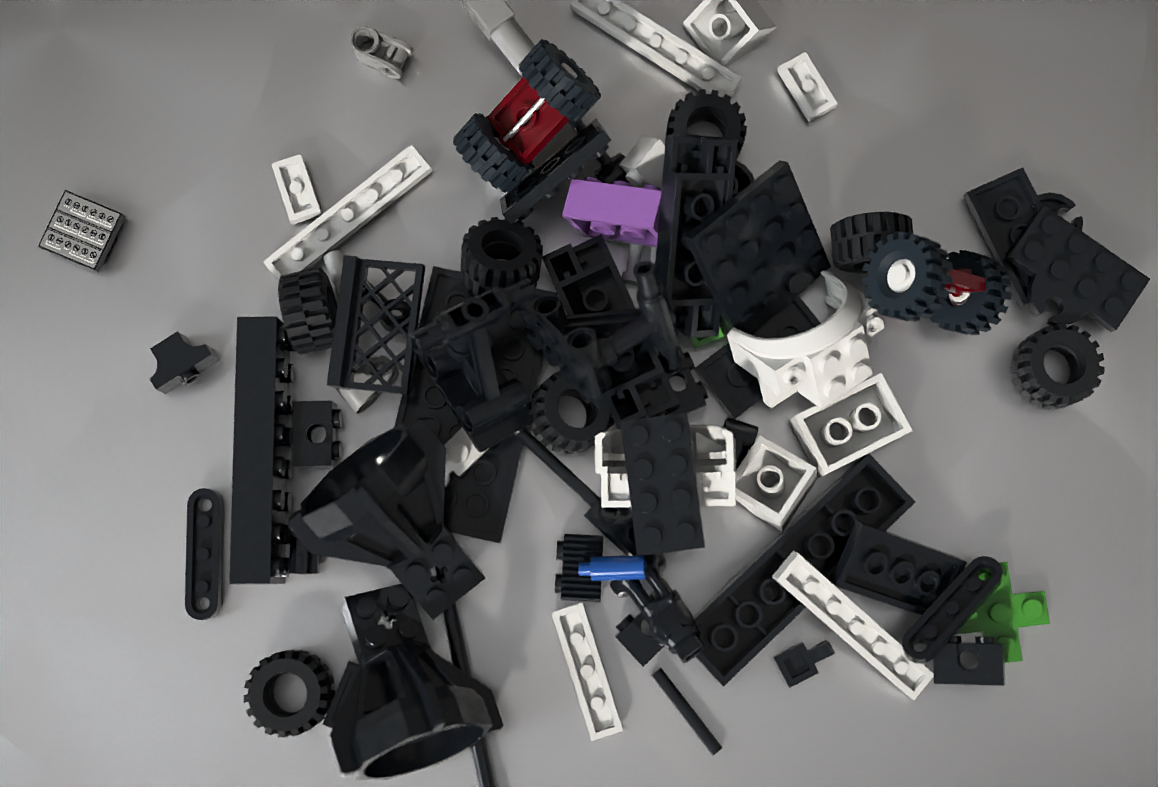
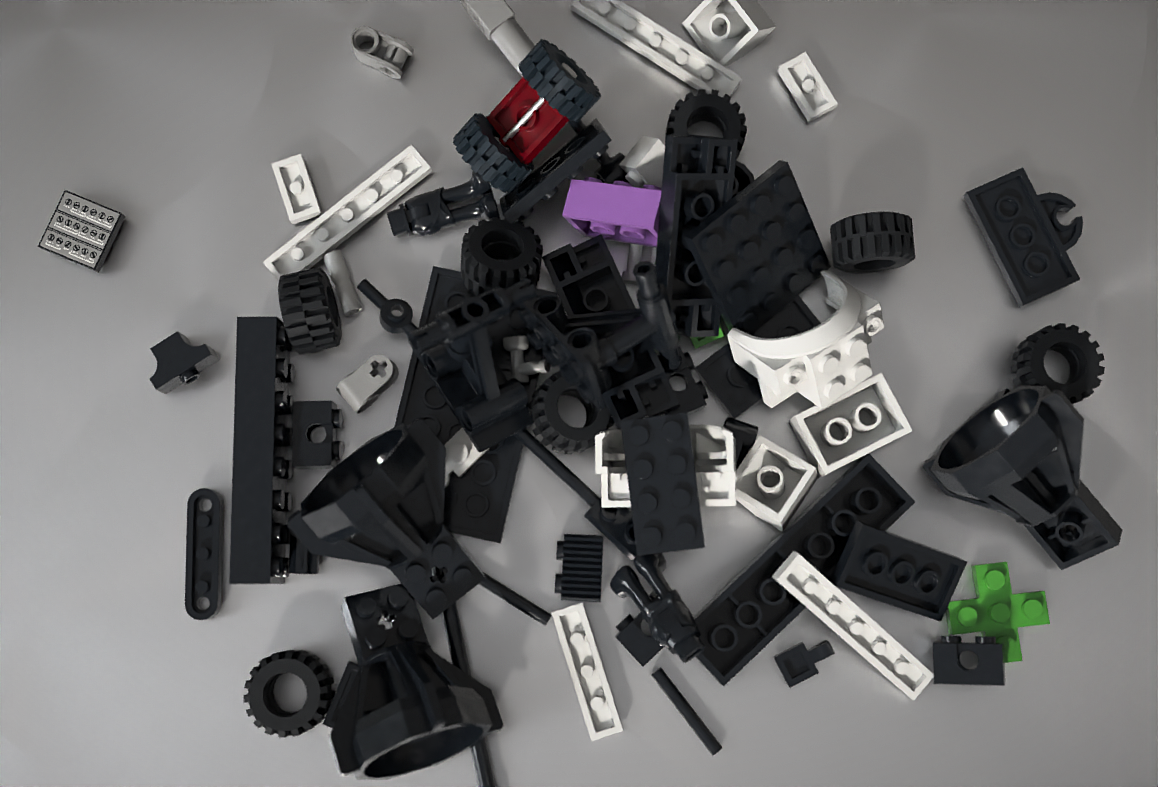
black fence [327,255,426,395] -> none
blue cylinder [578,555,647,581] -> none
black plate [861,232,1012,335] -> none
black plate [902,556,1003,664] -> none
black plate [1005,205,1150,332] -> none
none -> black piece [387,171,501,236]
none -> black bar [479,571,552,626]
none -> light grey piece [503,336,550,384]
none -> black plate [923,386,1122,570]

